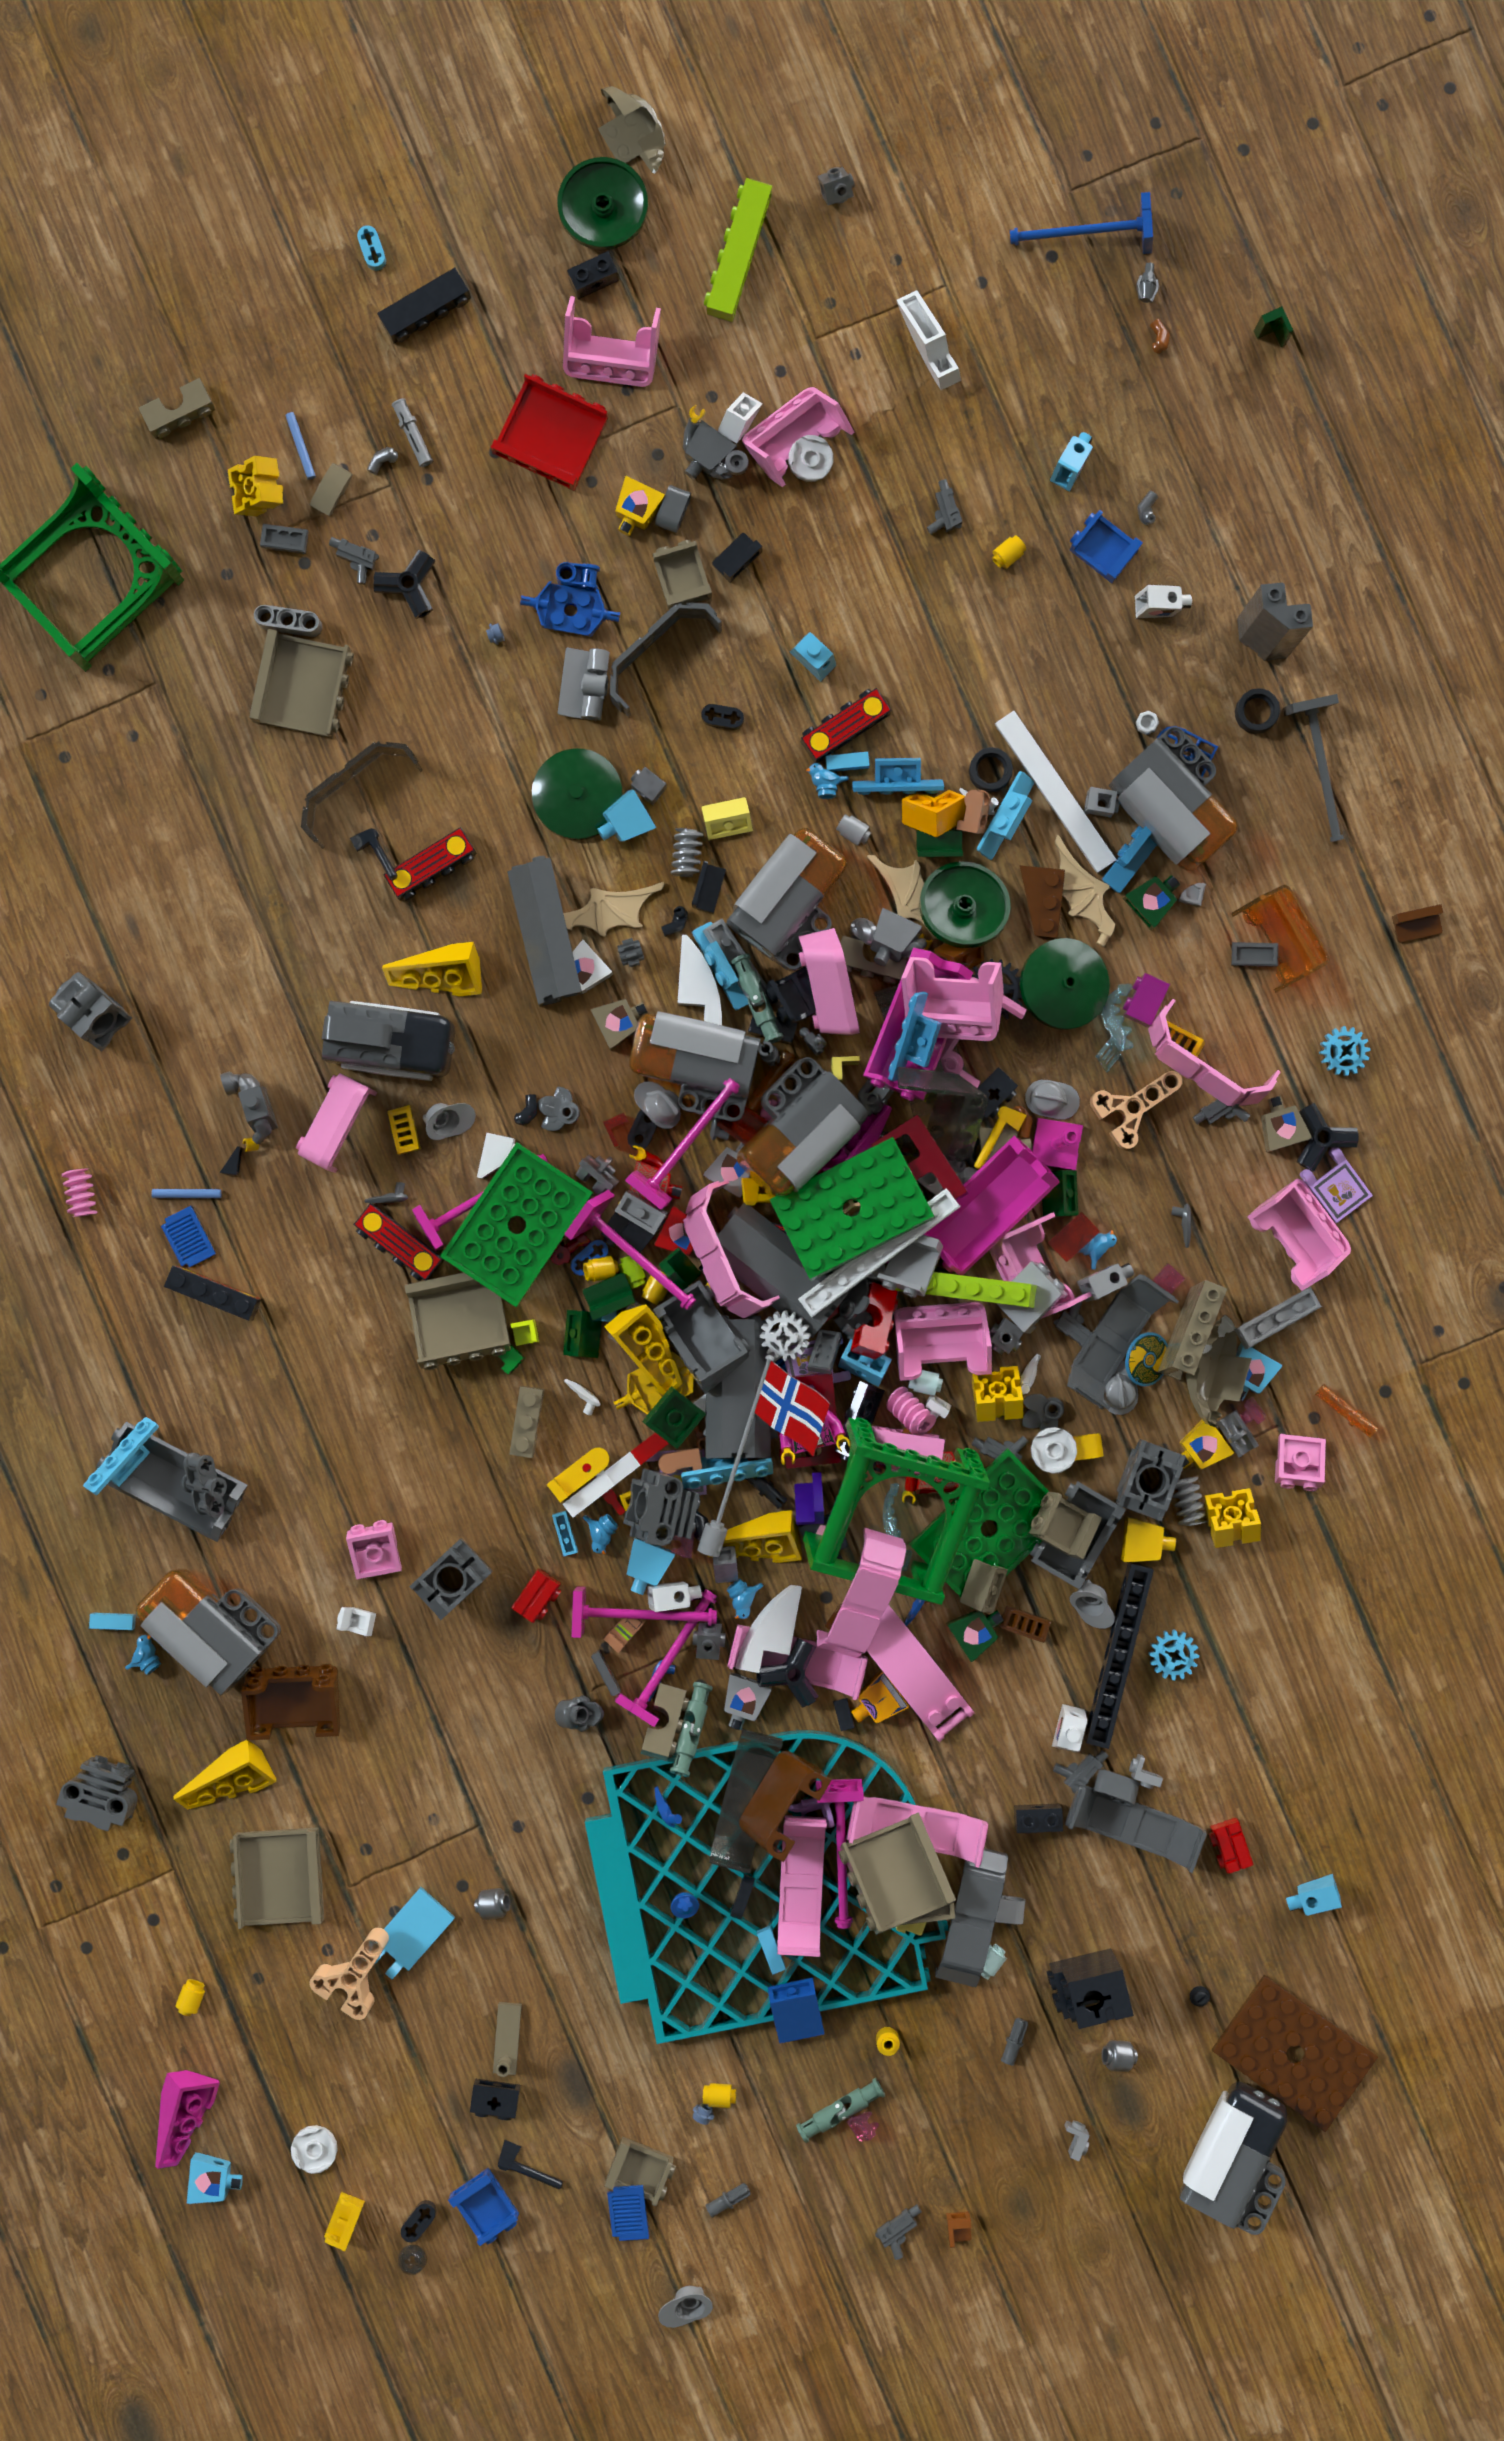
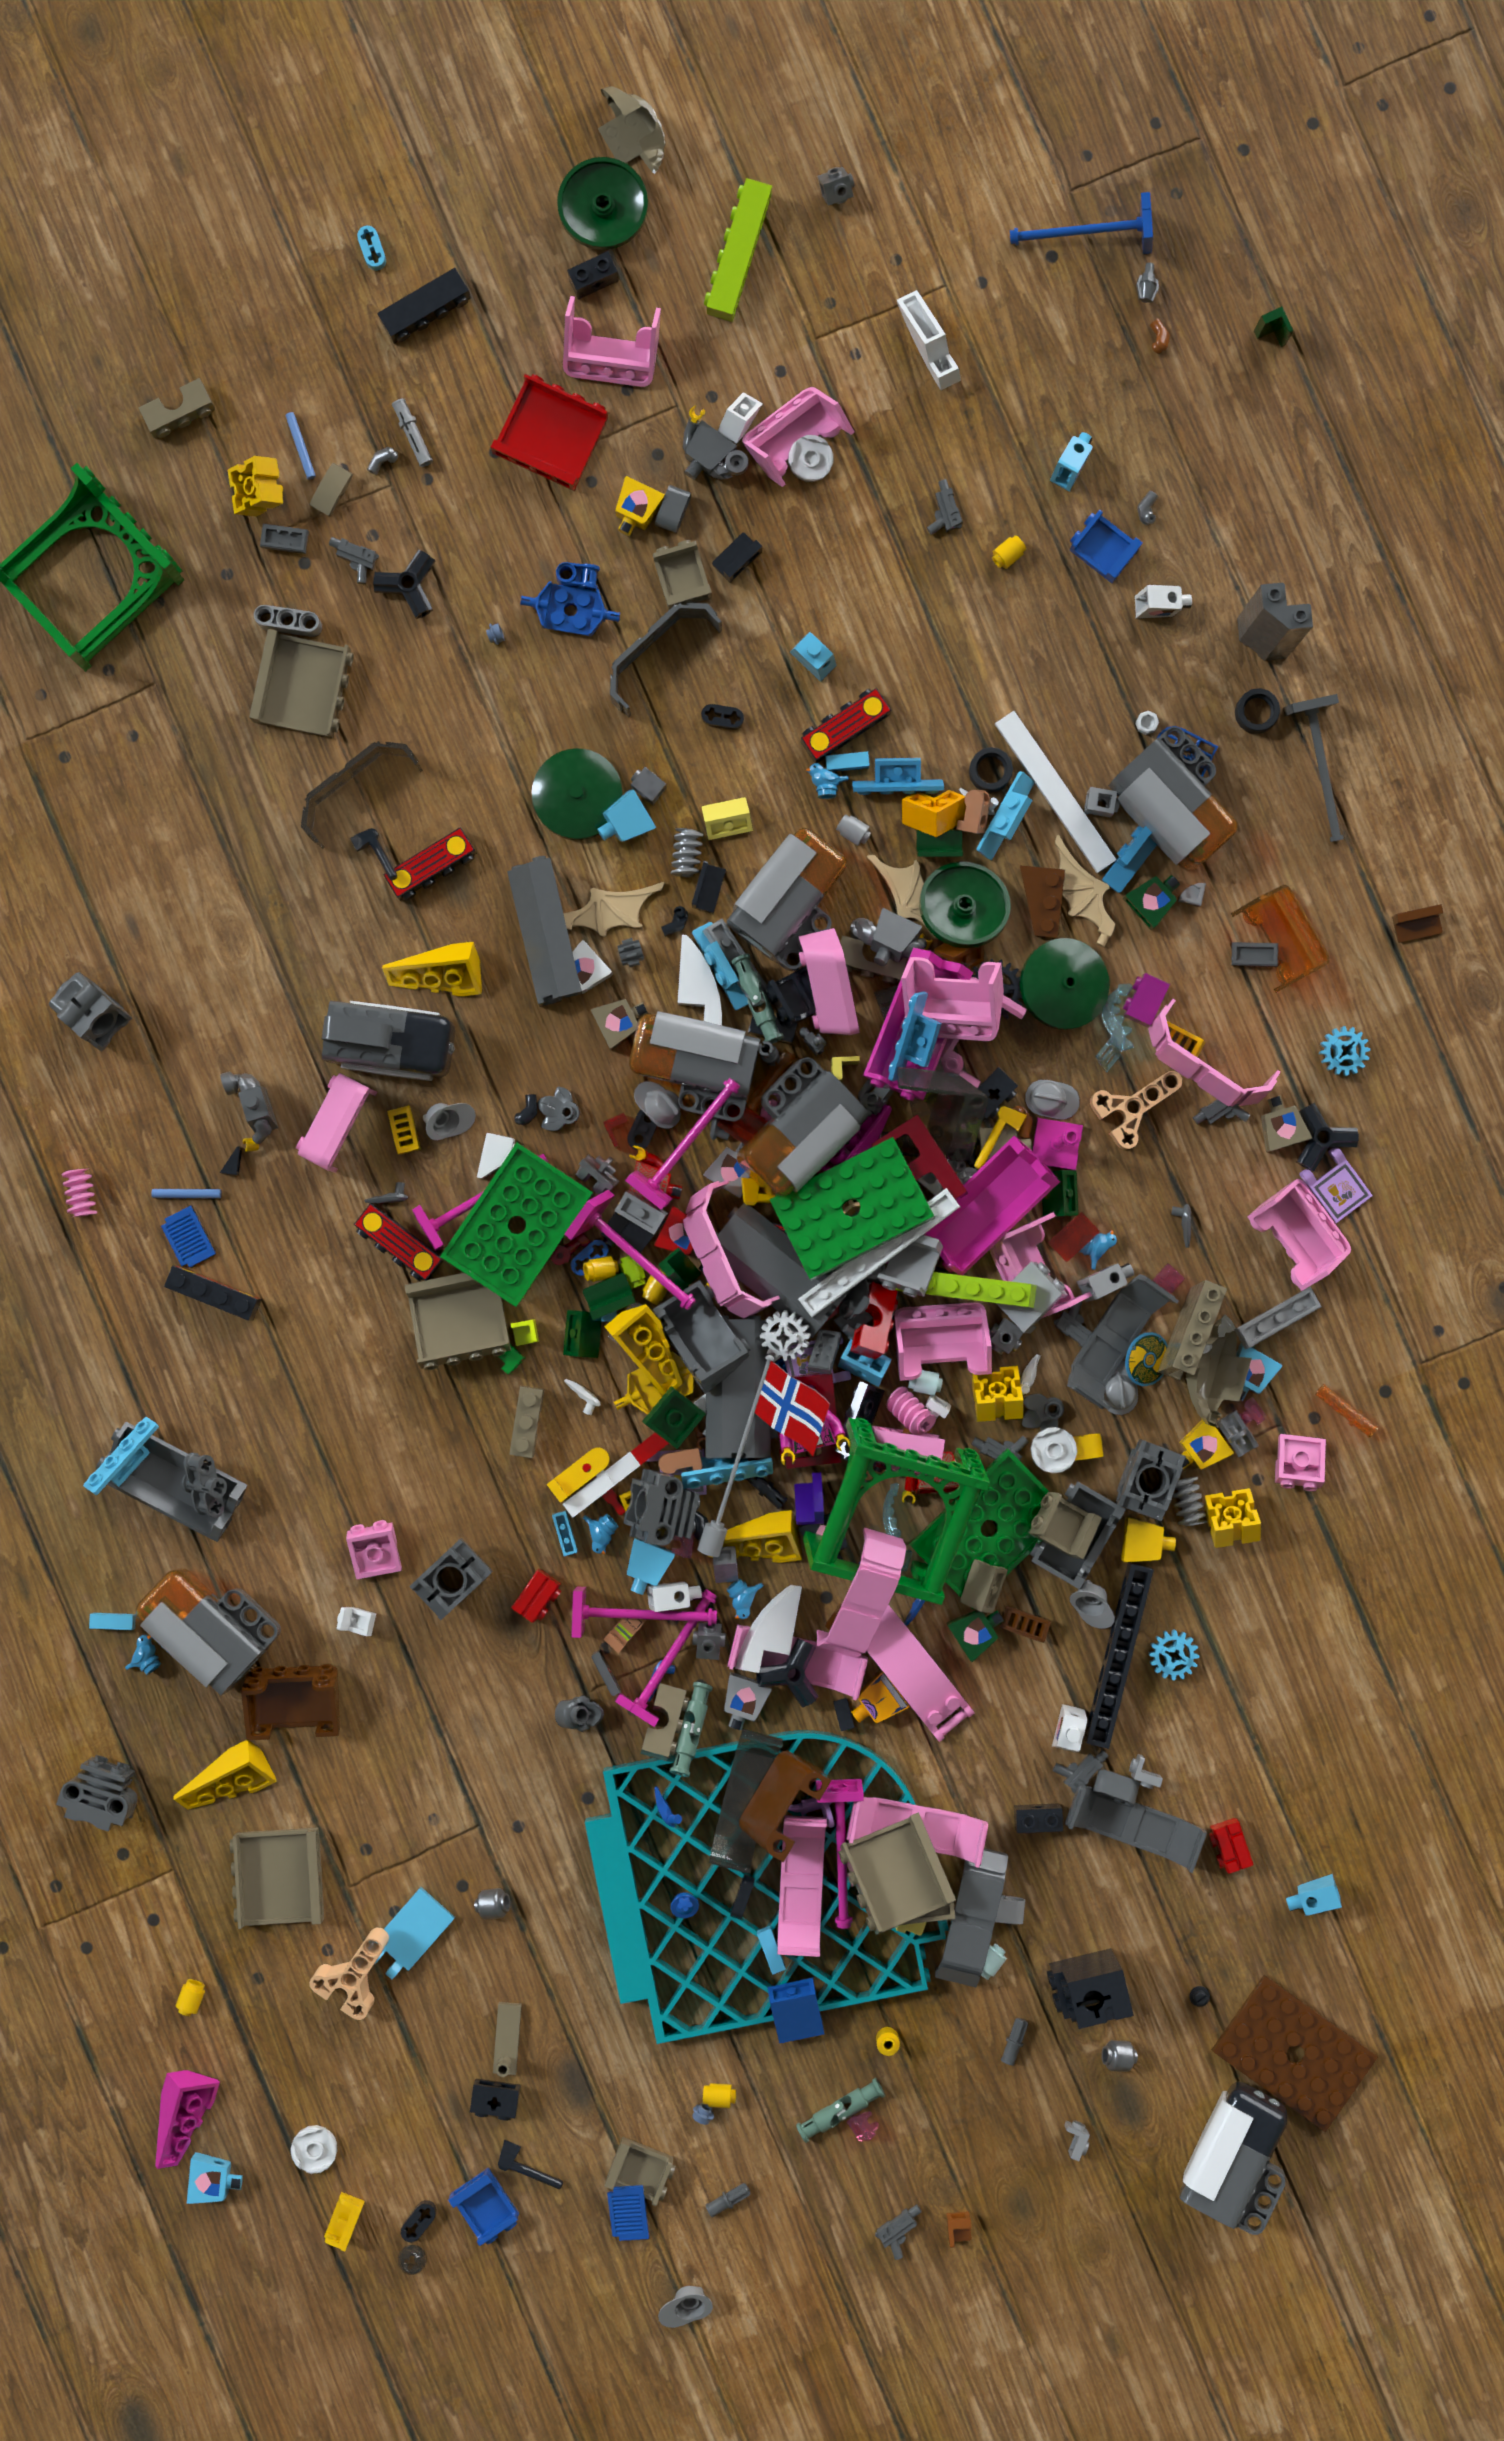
light grey panel [558,647,610,721] -> none

